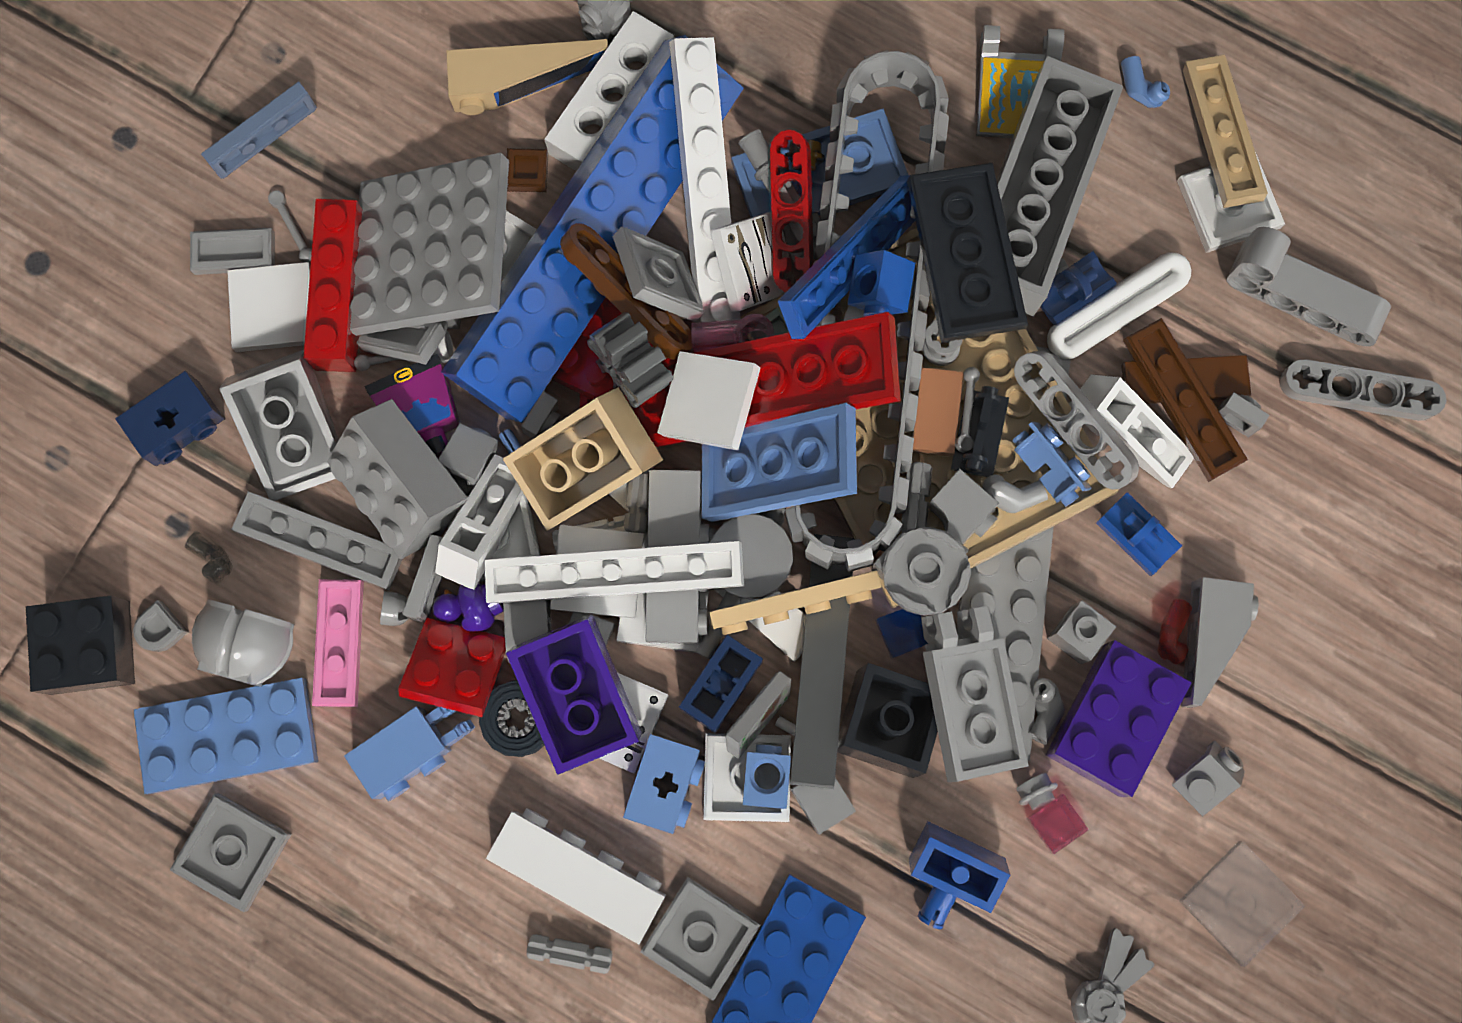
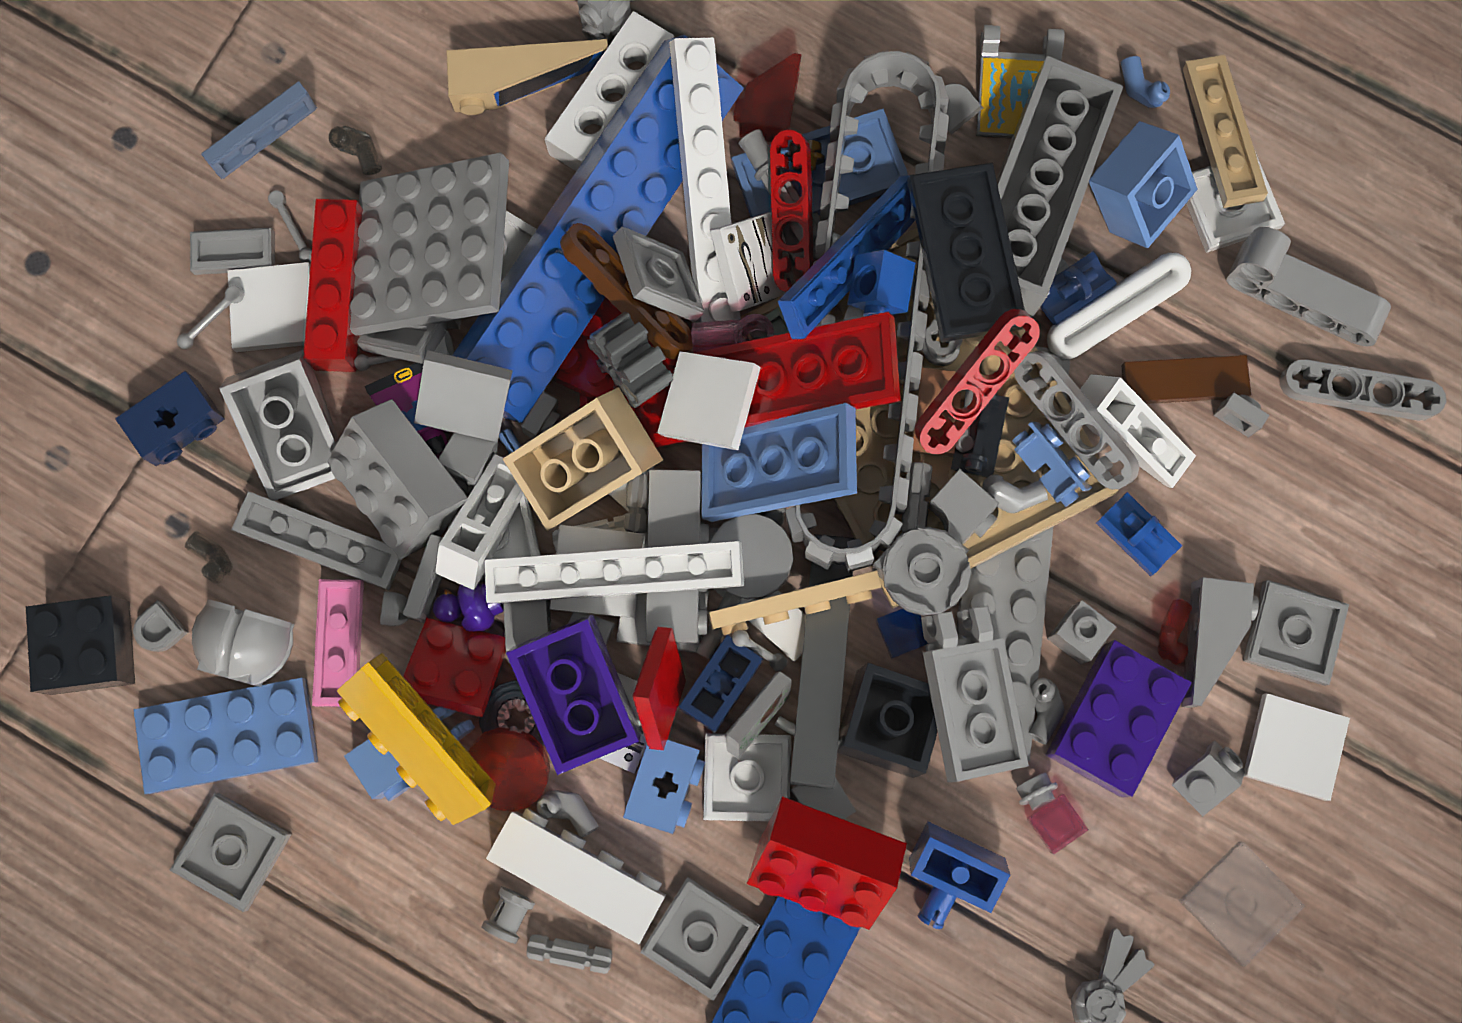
reddish brown tile [506,148,548,192] -> none
medium blue brick [743,745,791,809] -> none
reddish brown tile [1123,318,1248,482] -> none
none -> light grey hinge [177,285,244,349]
none -> clear smoke arm [328,126,382,175]
none -> yellow slope [337,653,496,825]
none -> light grey tile [414,350,513,442]
none -> clear red tile [468,727,550,811]
none -> light grey bush [481,886,535,944]
none -> light grey arm [537,790,599,838]
none -> red tile [632,627,686,751]
none -> light grey hinge [732,630,787,672]
none -> clear red slope [733,53,802,142]
none -> red brick [747,797,907,930]
none -> beam [914,309,1040,454]
none -> light grey tile [945,83,983,134]
none -> medium blue brick [1089,121,1198,248]
none -> light grey tile [1243,580,1349,686]
none -> white tile [1244,694,1350,801]

